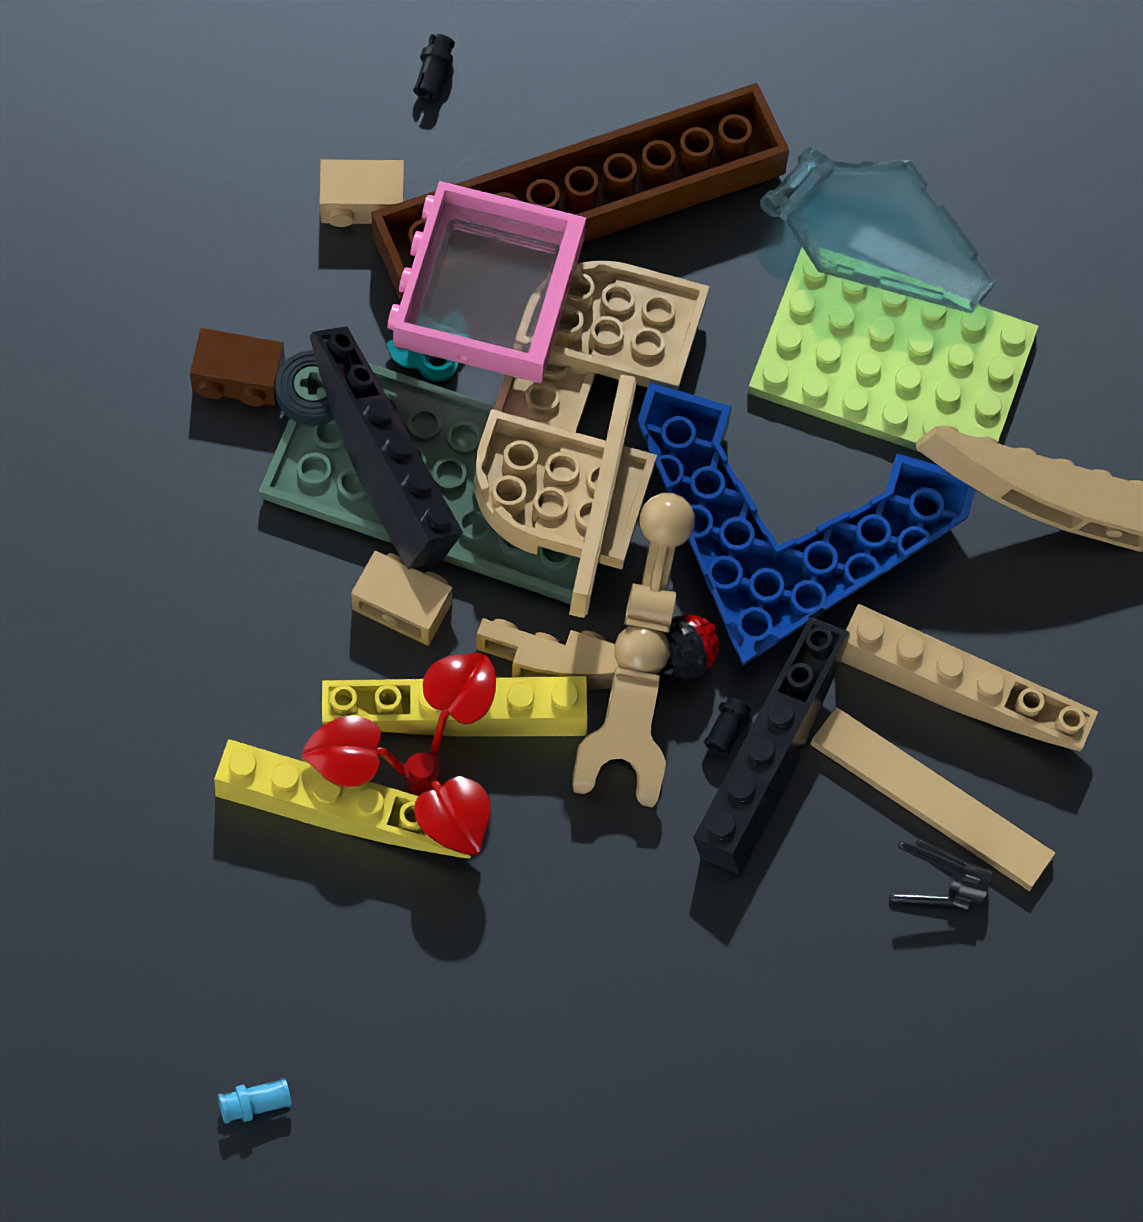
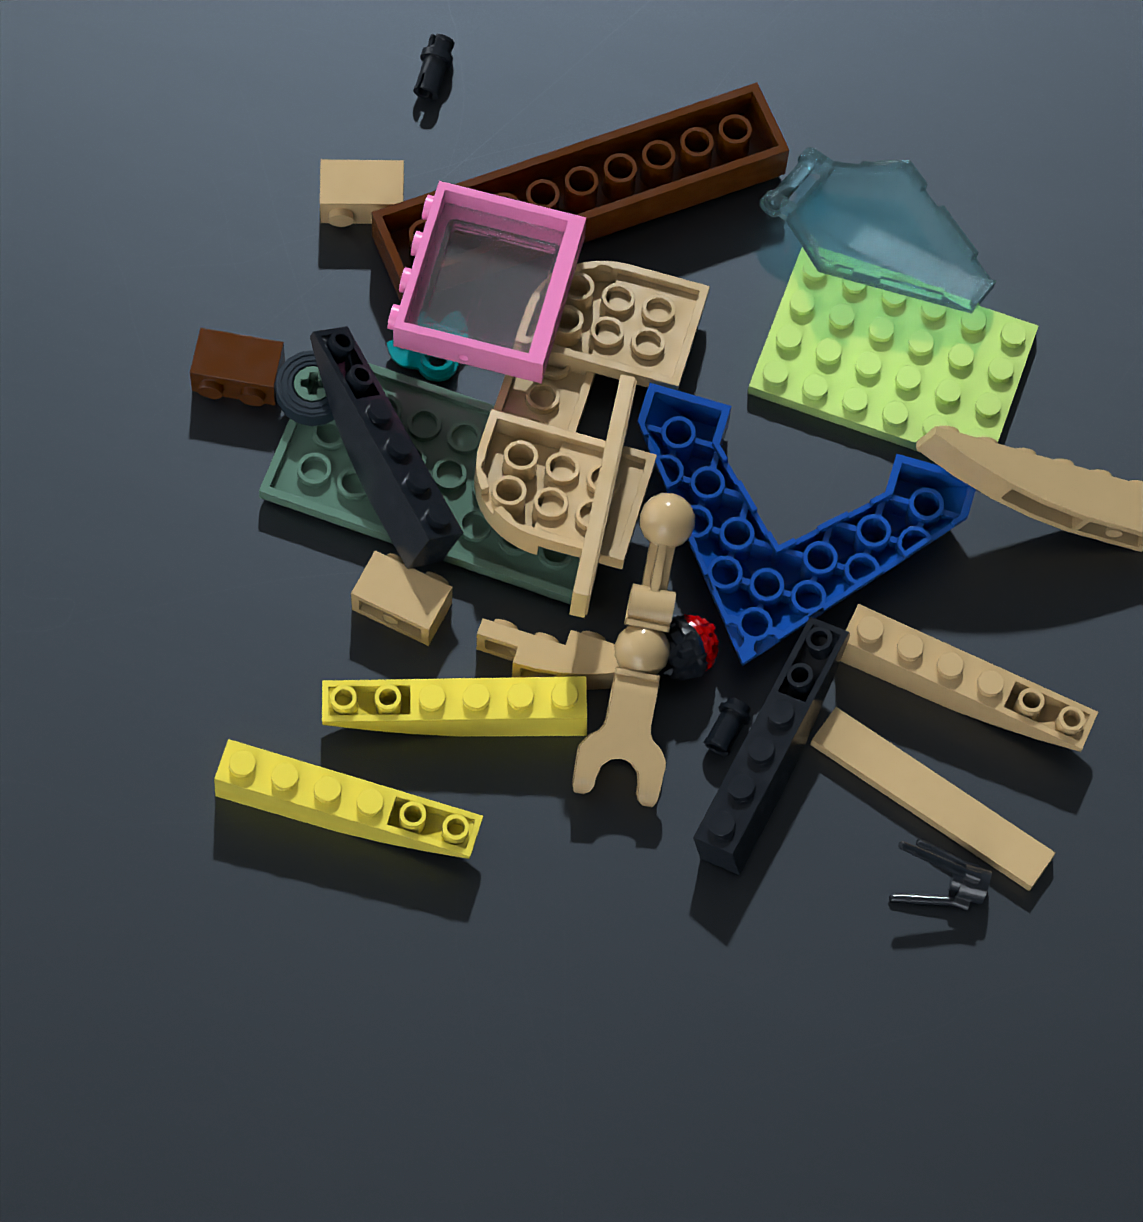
medium azure pin [218,1078,292,1123] -> none
red plant [302,653,496,856] -> none

